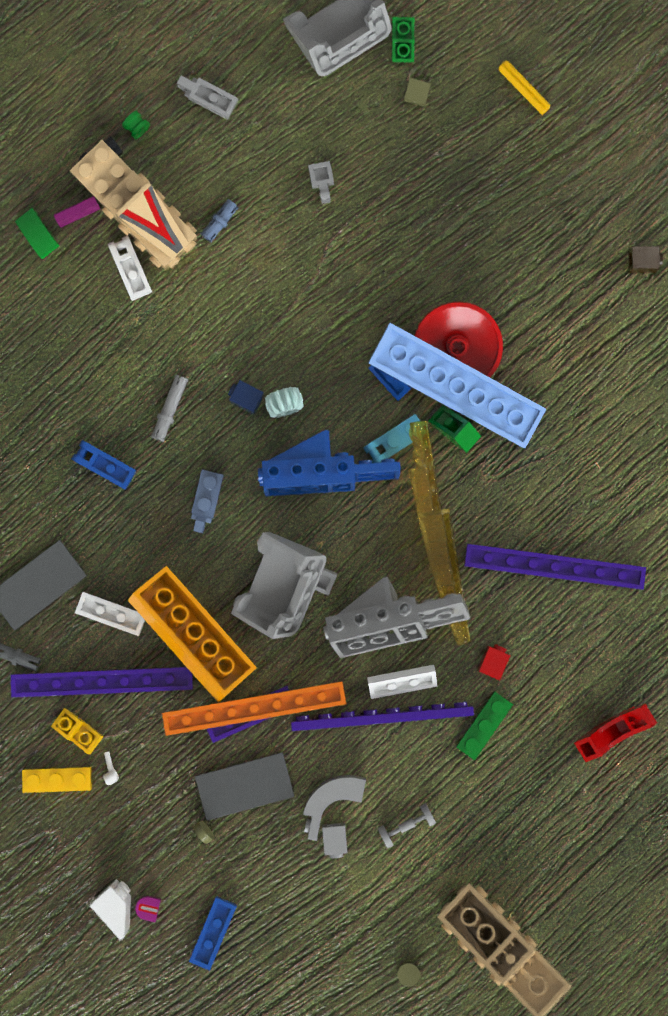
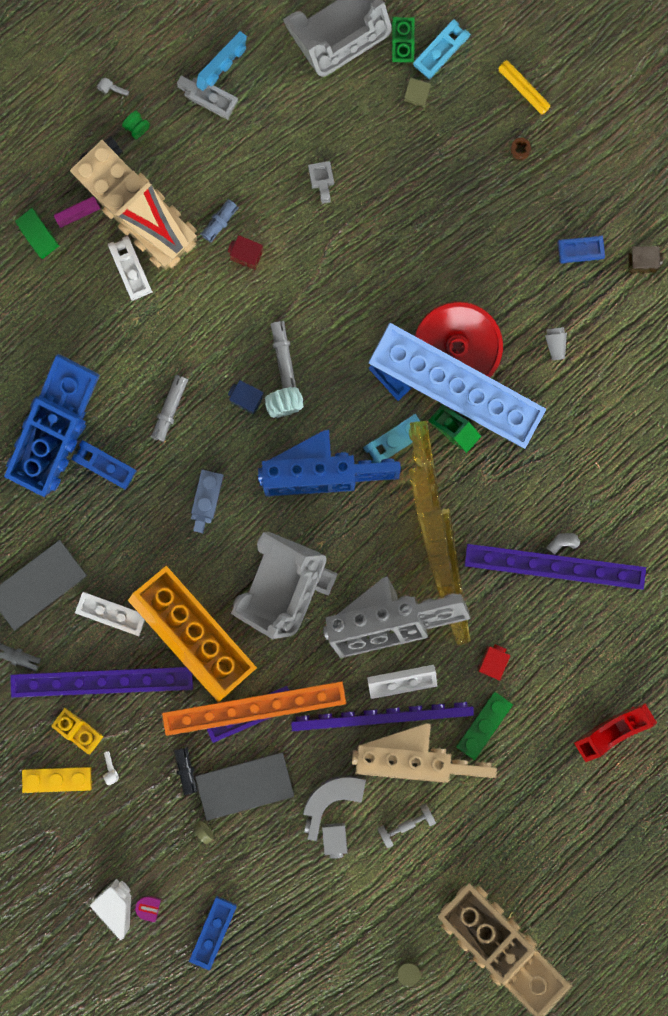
none -> blue wedge [4,354,100,497]
none -> light grey hand [97,78,129,96]
none -> black pin [174,747,198,795]
none -> dark azure plate [196,31,247,91]
none -> dark red brick [228,235,264,270]
none -> light grey pin [270,321,296,389]
none -> tan wedge [352,724,497,783]
none -> medium azure plate [413,20,471,80]
none -> reddish brown bush [511,138,531,160]
none -> light grey cone [545,327,567,360]
none -> light grey arm [546,533,580,555]
none -> blue plate [558,236,605,264]

